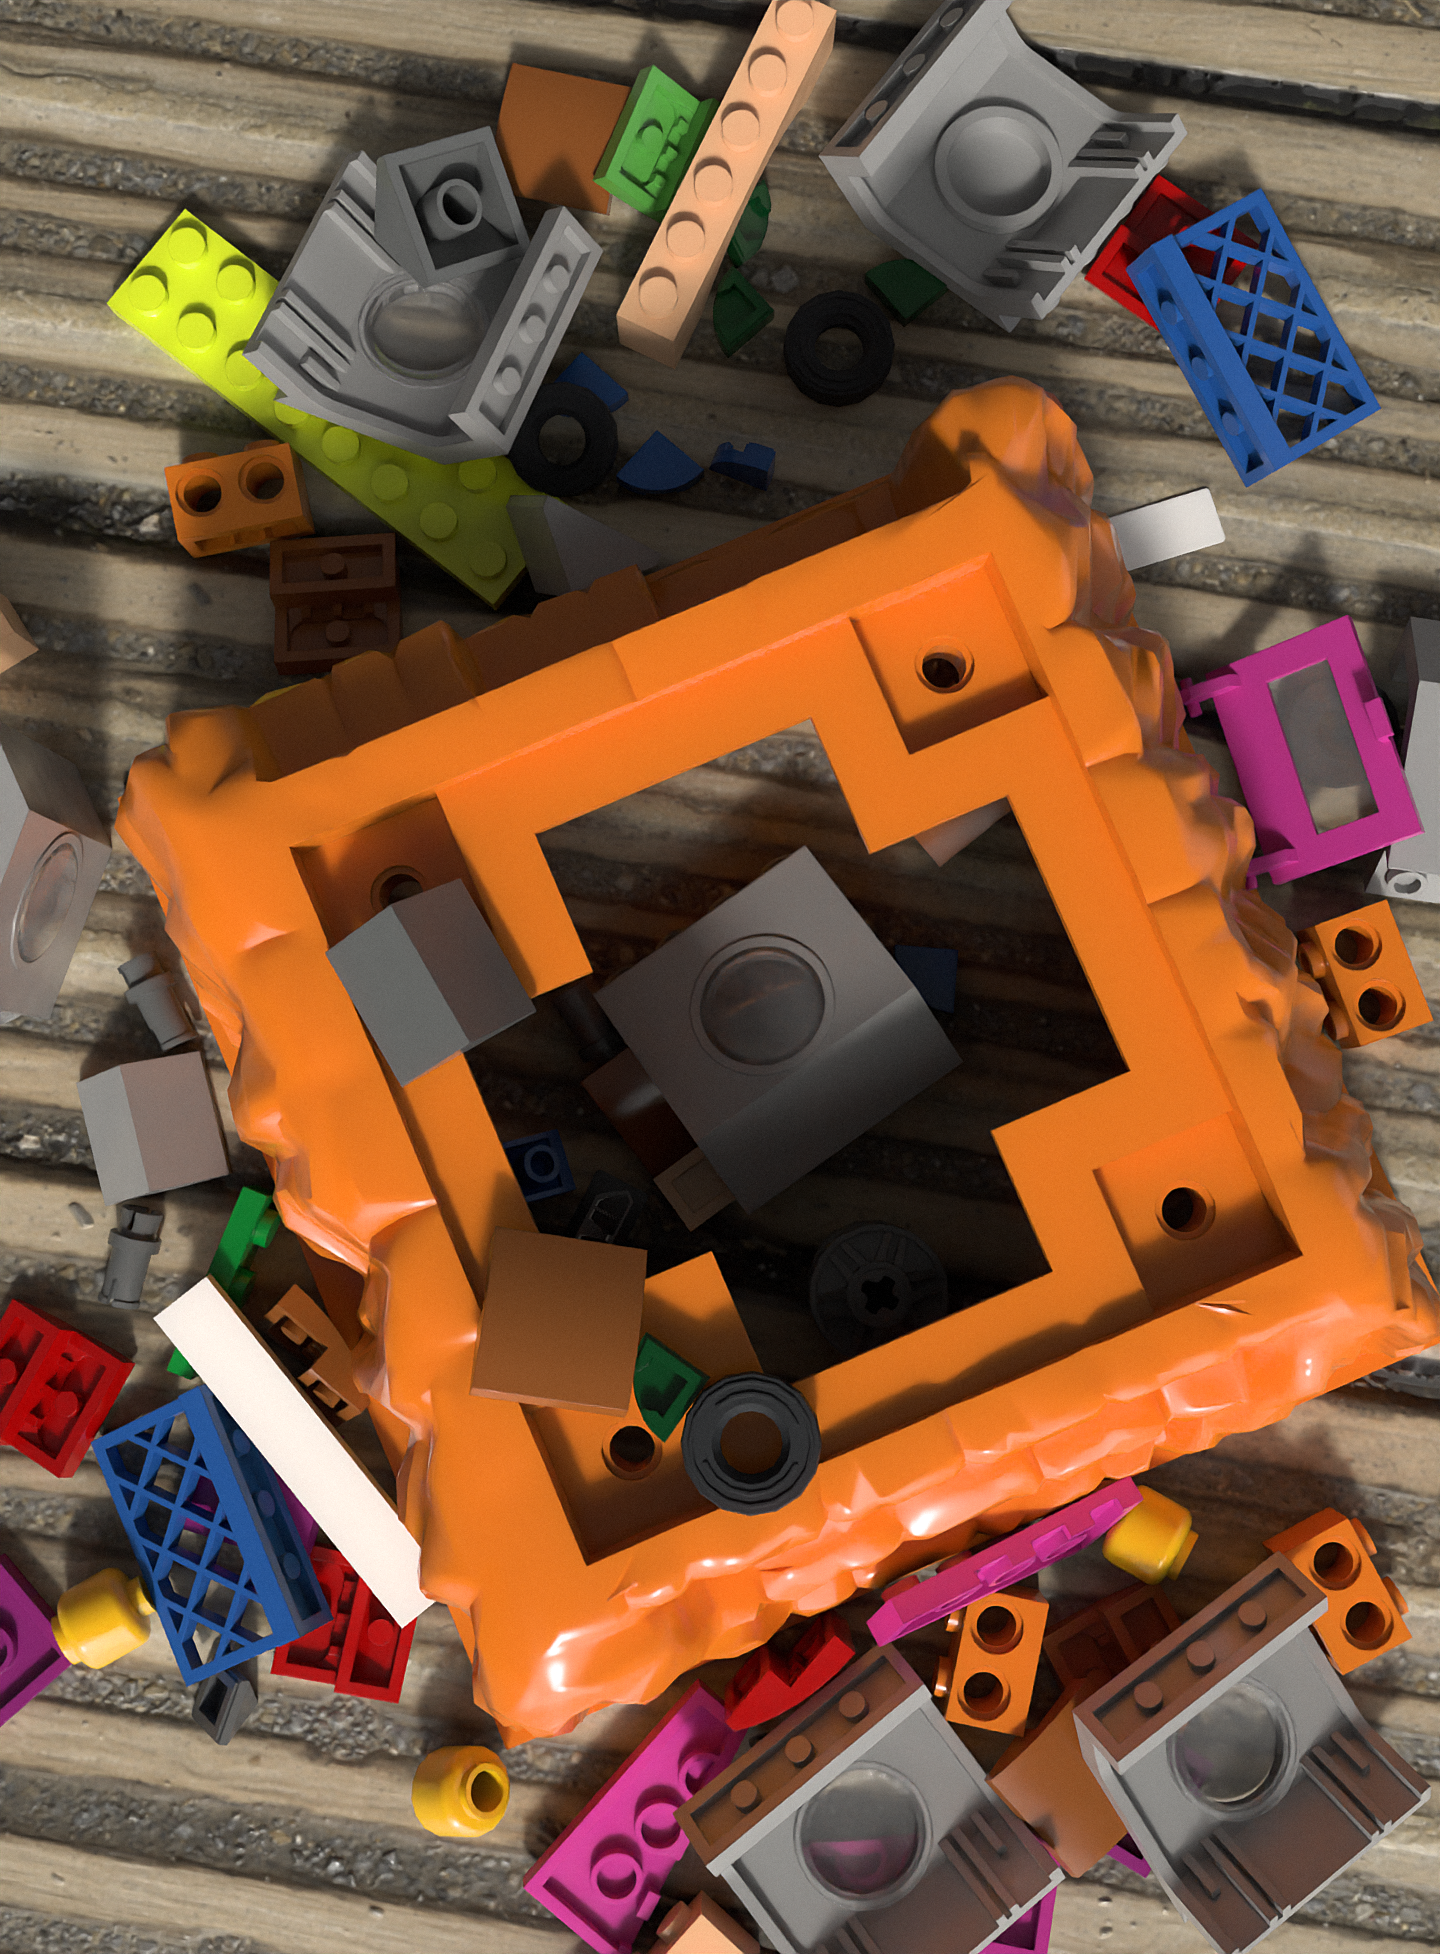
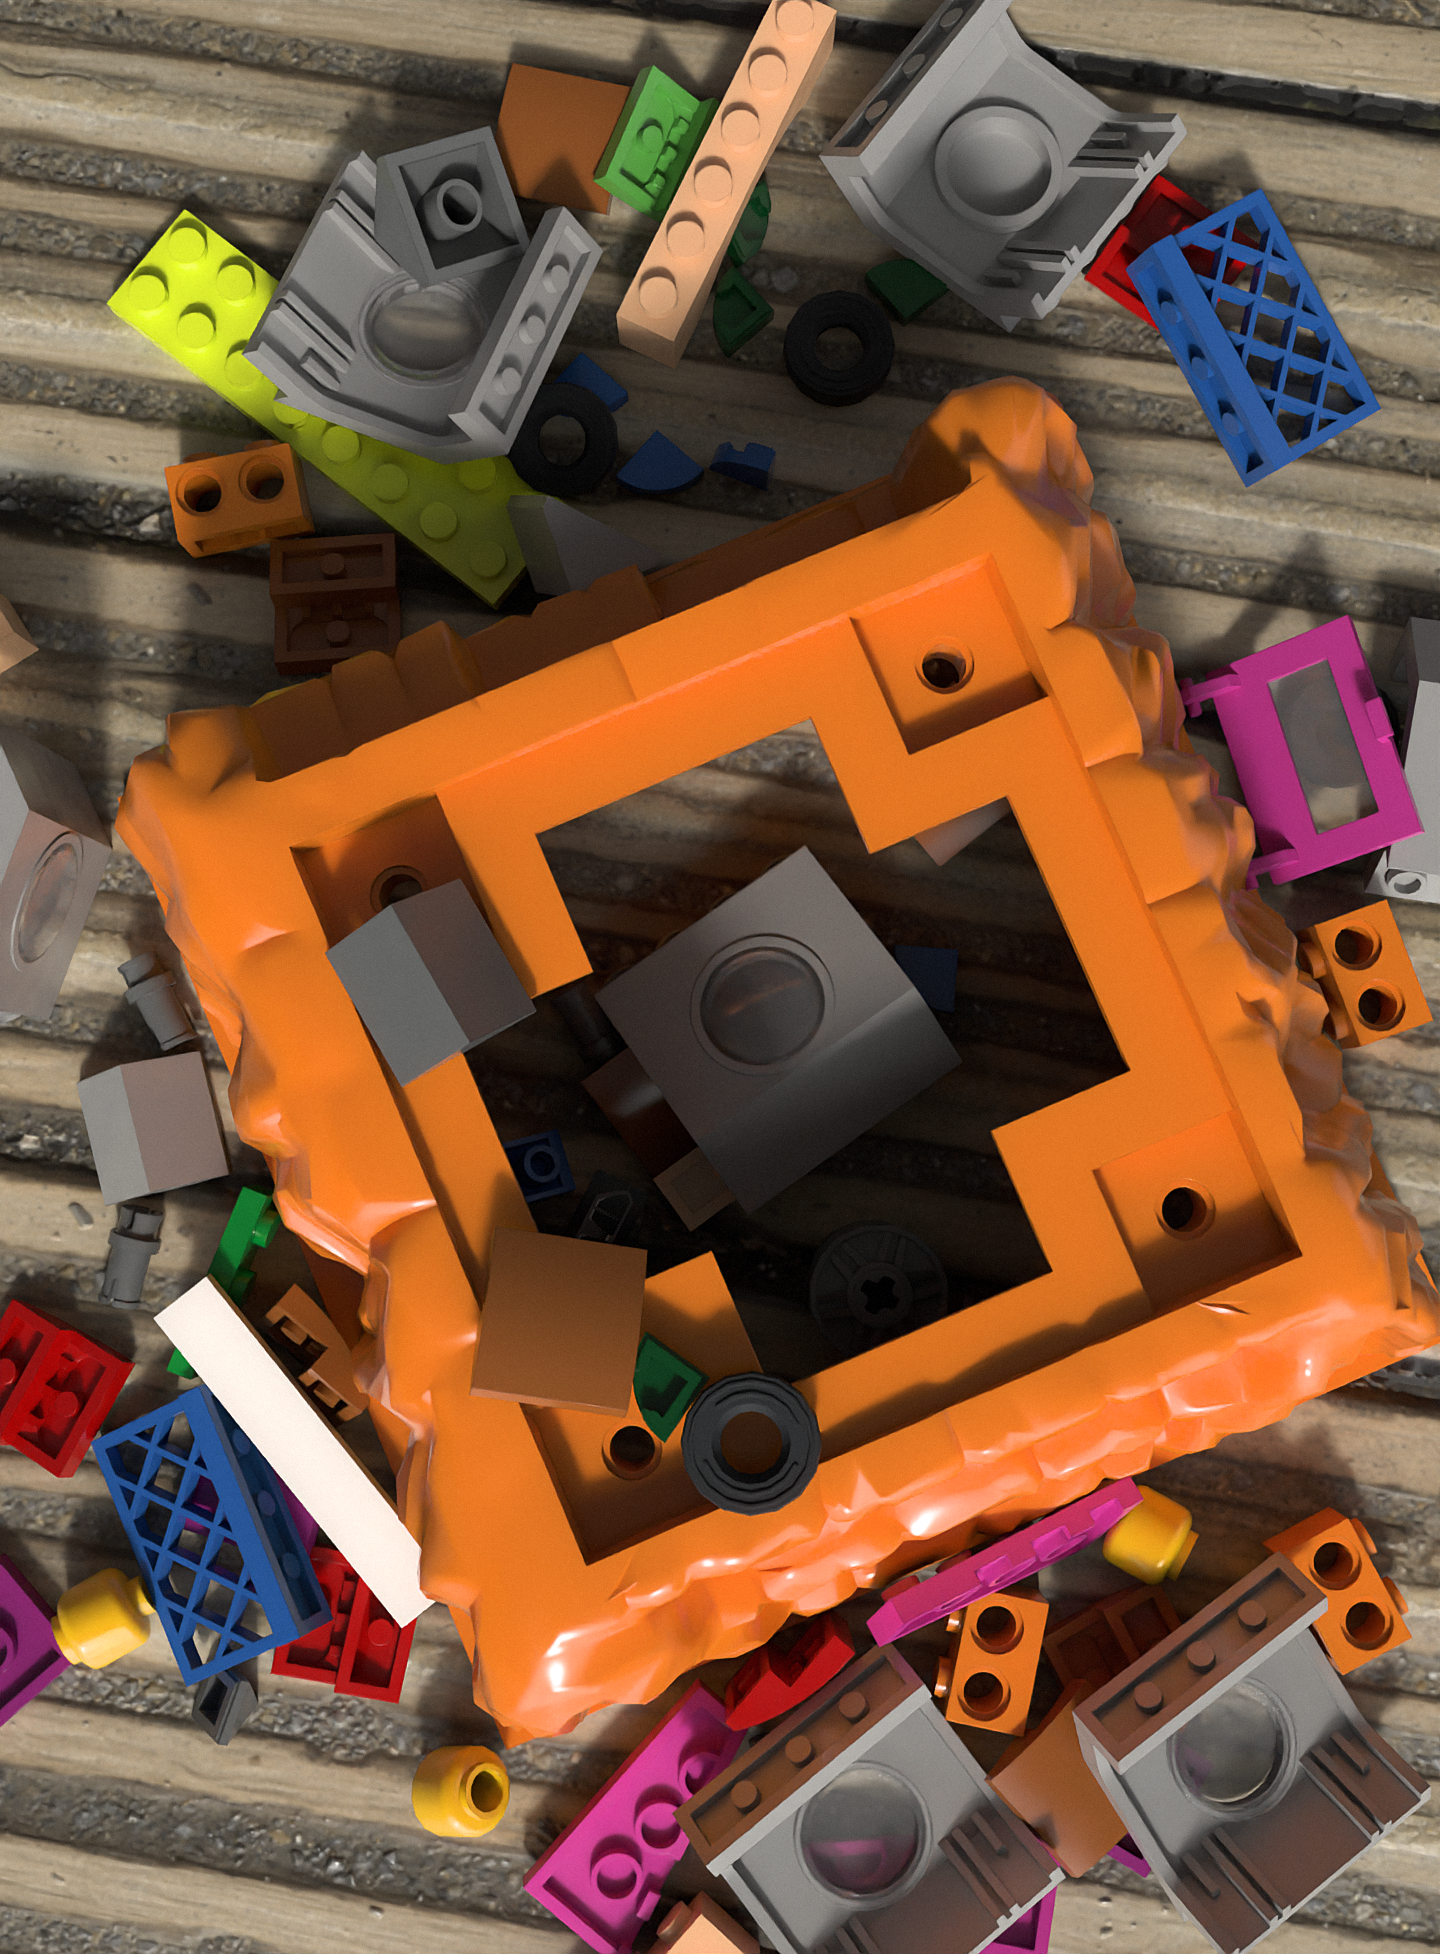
white sticker [1109,488,1225,571] -> none

